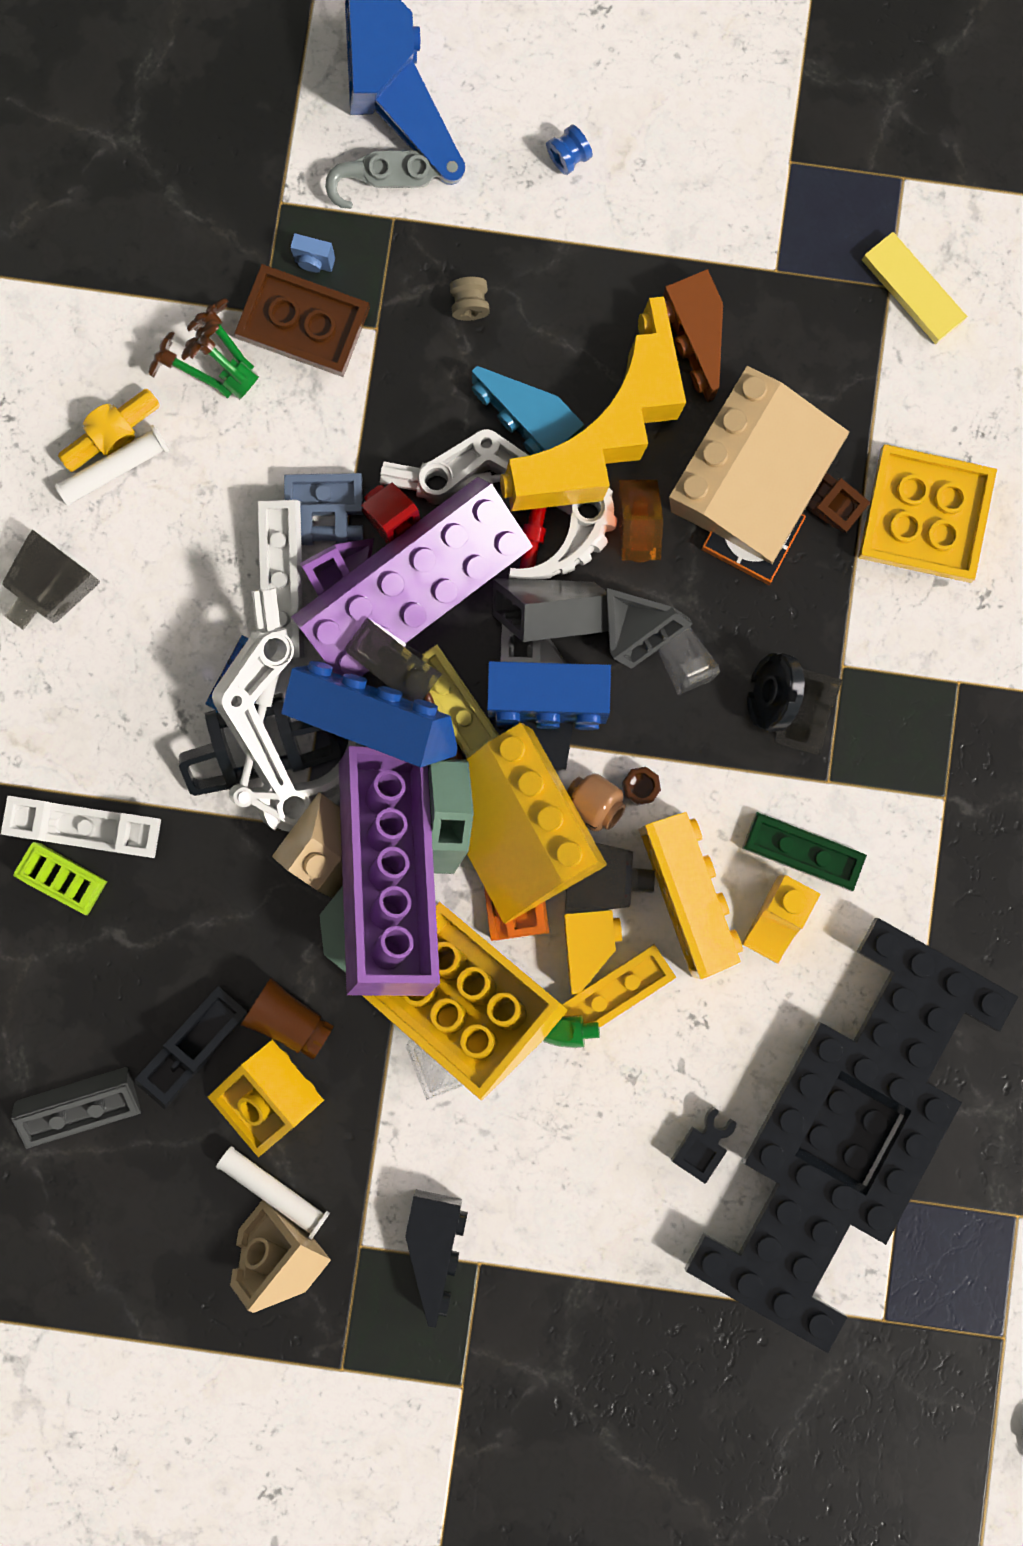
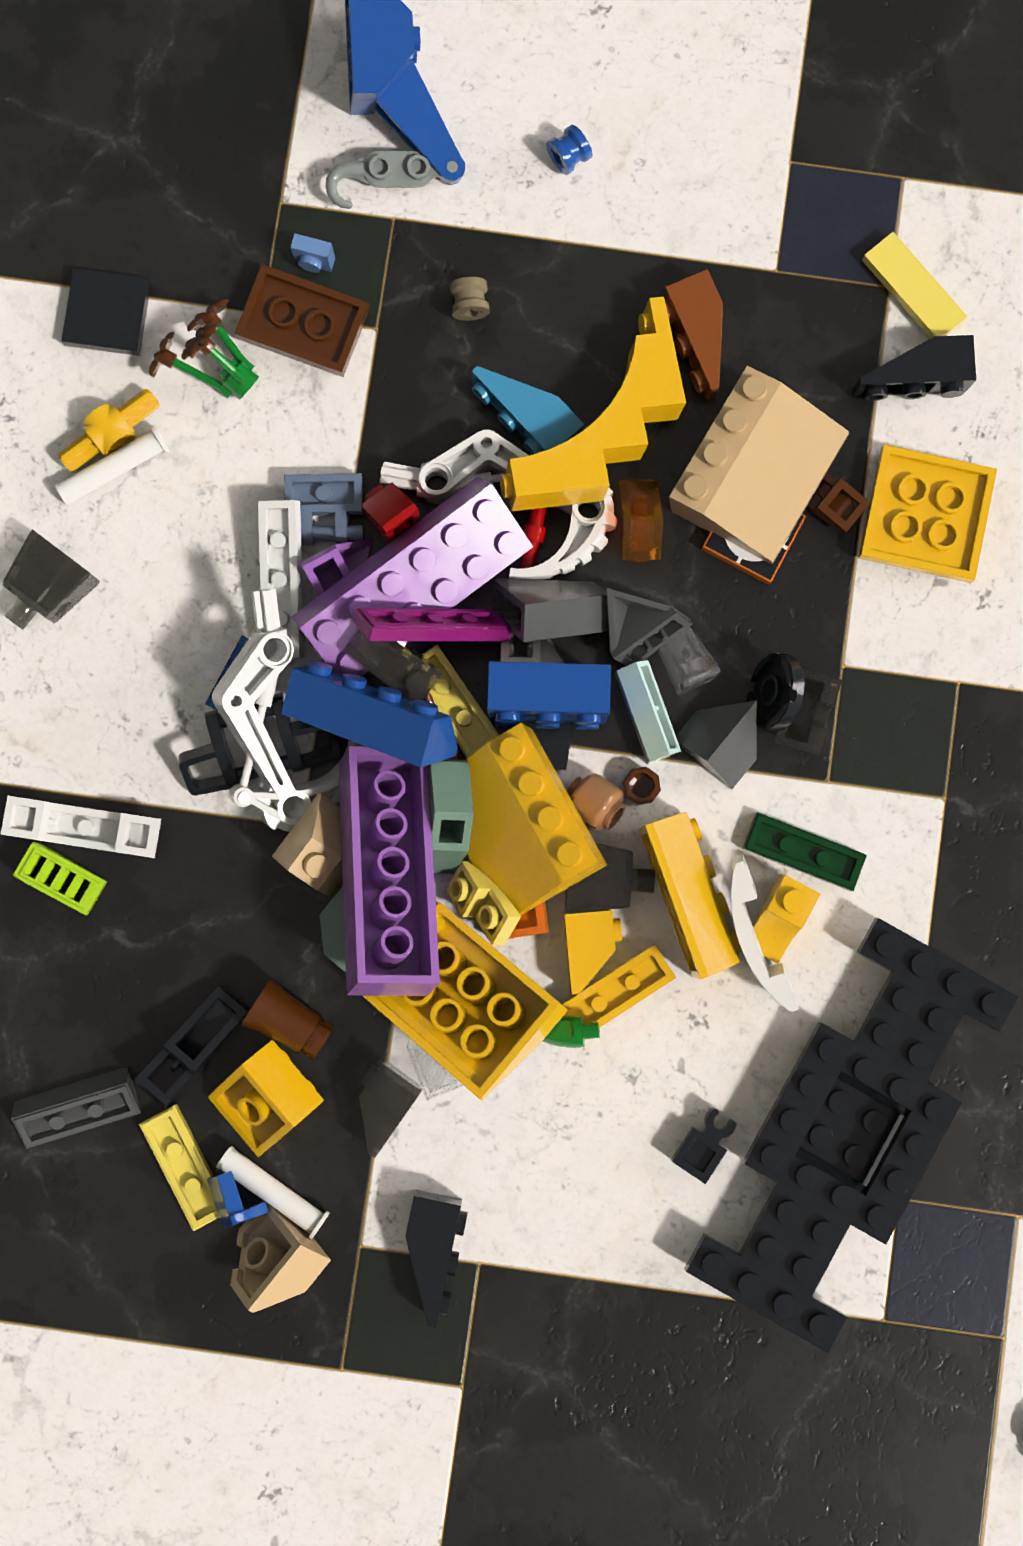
none -> black tile [61,268,151,356]
none -> light yellow tile [139,1104,219,1231]
none -> blue tile [207,1171,269,1228]
none -> magenta tile [353,608,512,641]
none -> clear smoke slope [359,1060,423,1158]
none -> light yellow slope [446,861,521,945]
none -> light aqua piece [615,660,681,764]
none -> dark grey slope [676,700,757,790]
none -> white slope [731,853,798,1012]
none -> black slope [852,335,977,401]

